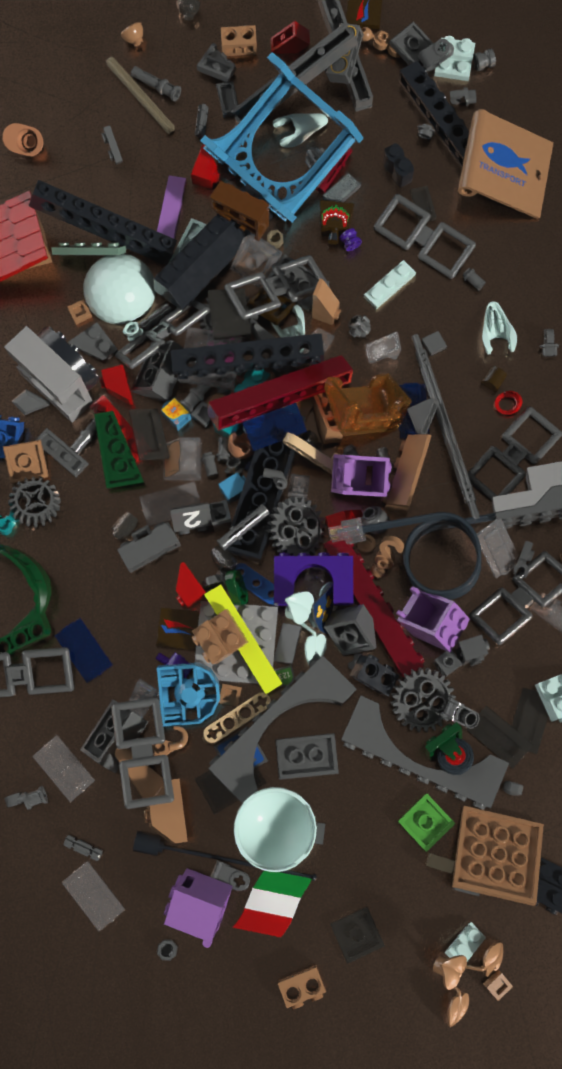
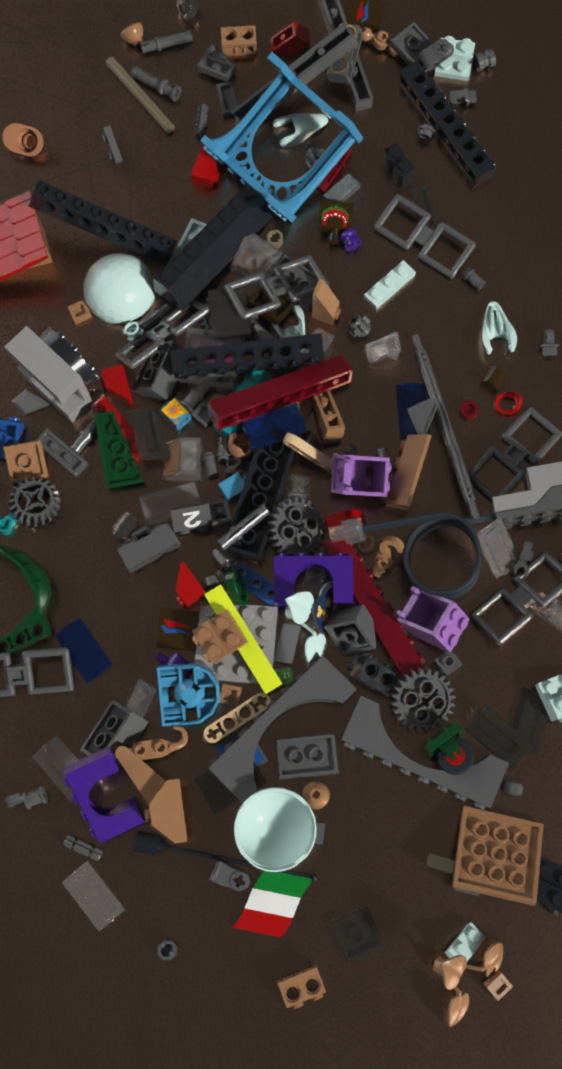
sand green plate [51,242,126,255] -> none
dark grey wing [68,322,118,362] -> none
dark grey bar [111,698,174,809] -> none
medium lavender tile [157,176,187,239] -> none
medium lavender container [164,868,233,948] -> none
reddish brown wedge [209,181,269,242] -> none
dark grey arm [263,468,288,490] -> none
clear orange windscreen [324,373,412,436] -> none
dark grey head [362,506,390,535] -> none
bright green plate [397,793,456,852] -> none
dark grey tile [422,331,447,356] -> none
dark grey piece [440,697,480,729] -> none
dark grey brick [454,635,490,666] -> none
medium nougat door [458,109,554,219] -> none
none -> dark purple arch [63,746,145,843]
none -> dark grey pin [140,30,193,54]
none -> medium nougat brick [302,781,330,810]
none -> dark red tile [459,400,479,420]

